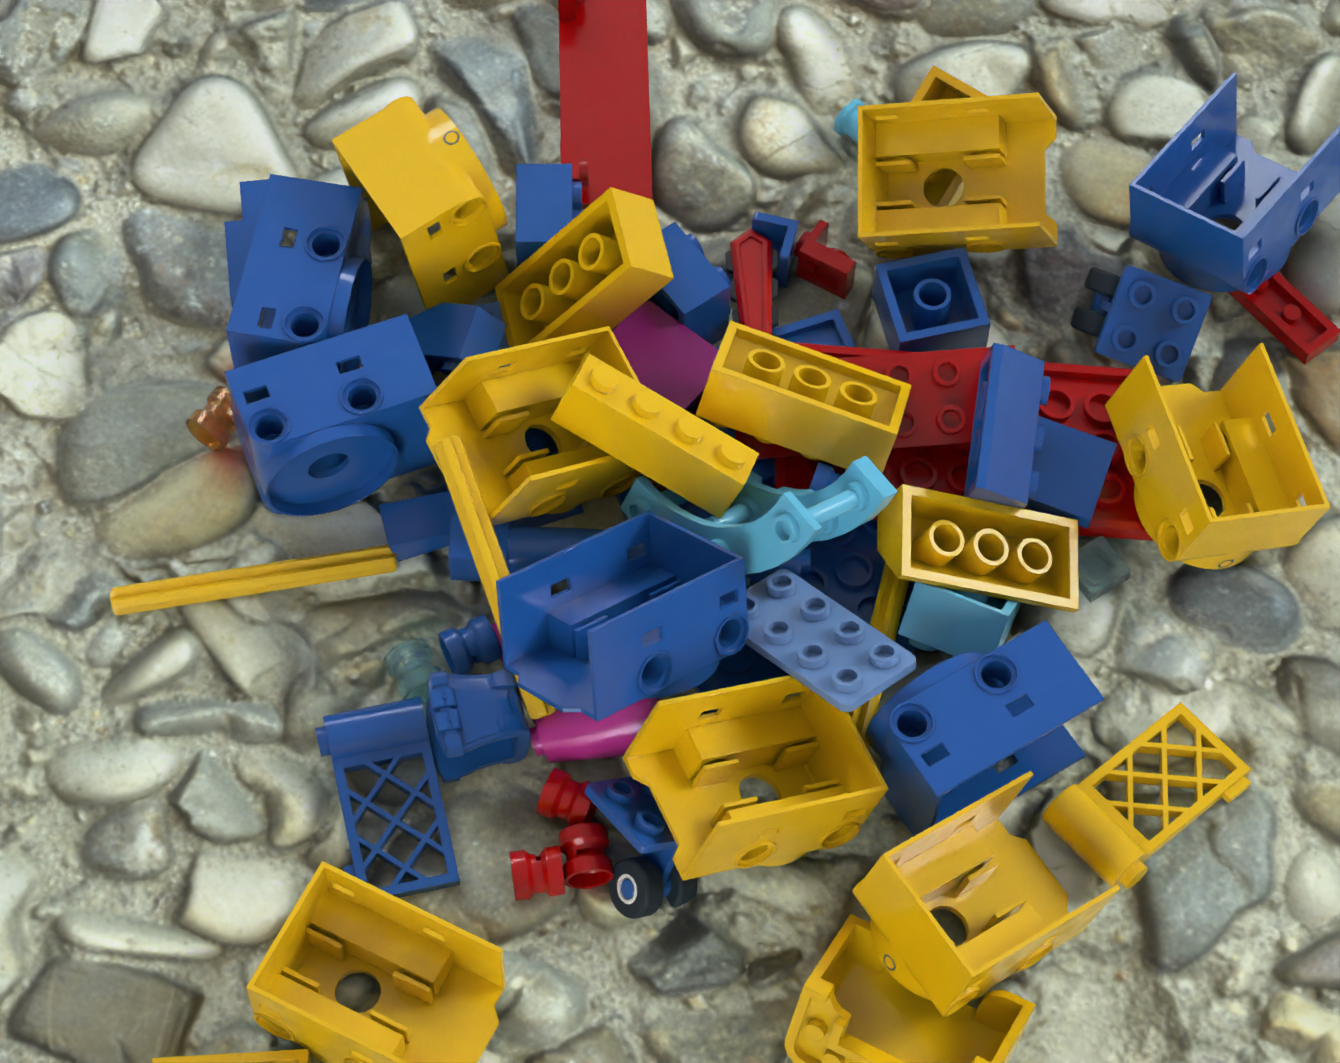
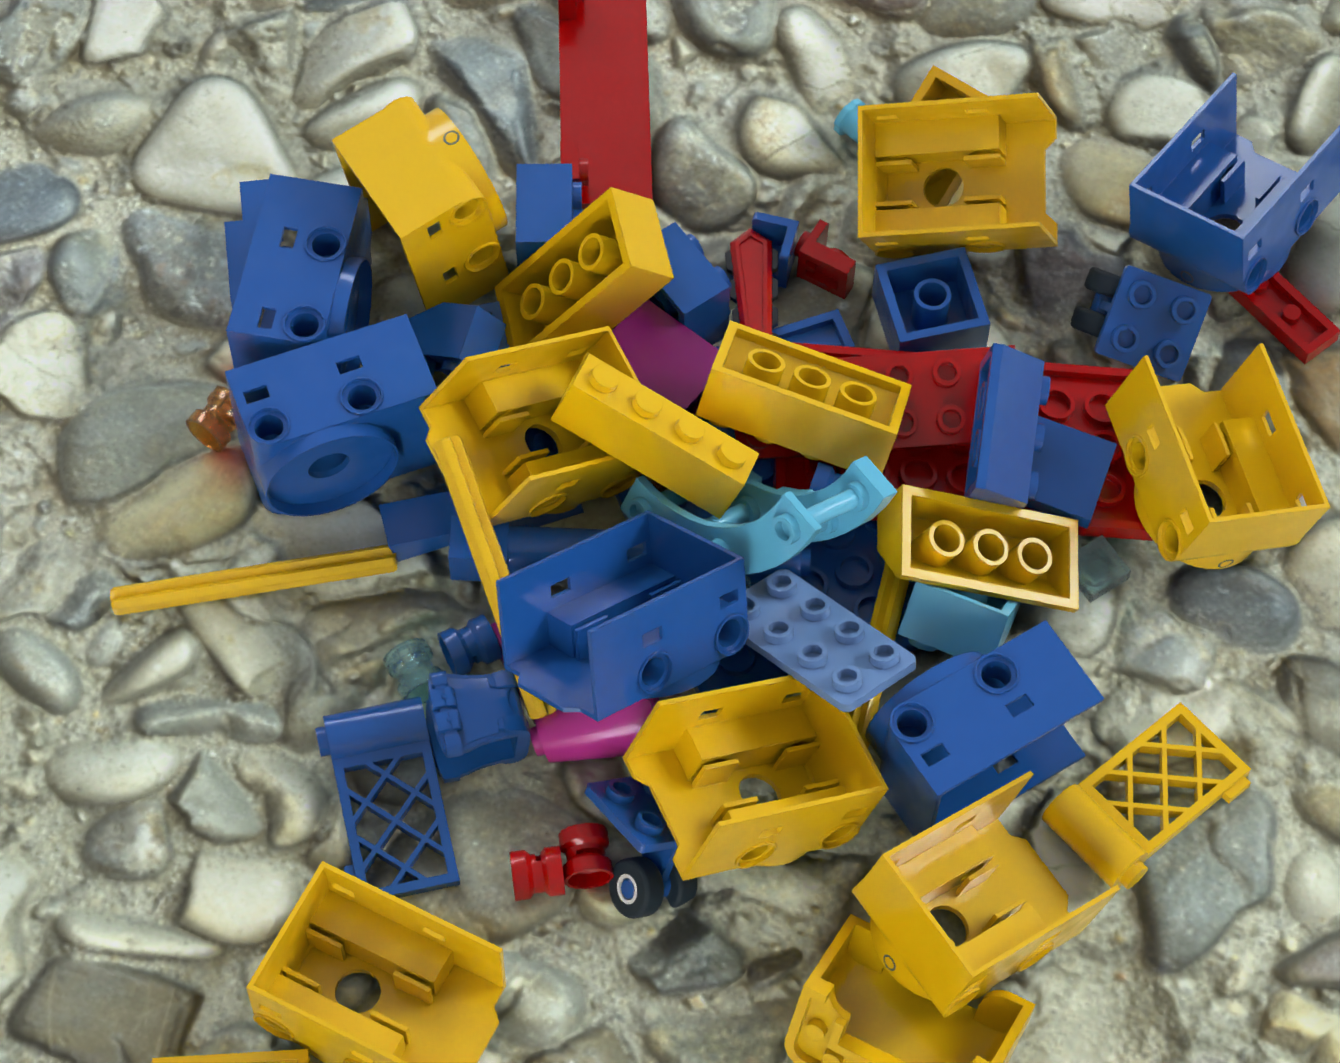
red wheel [537,768,597,826] -> none

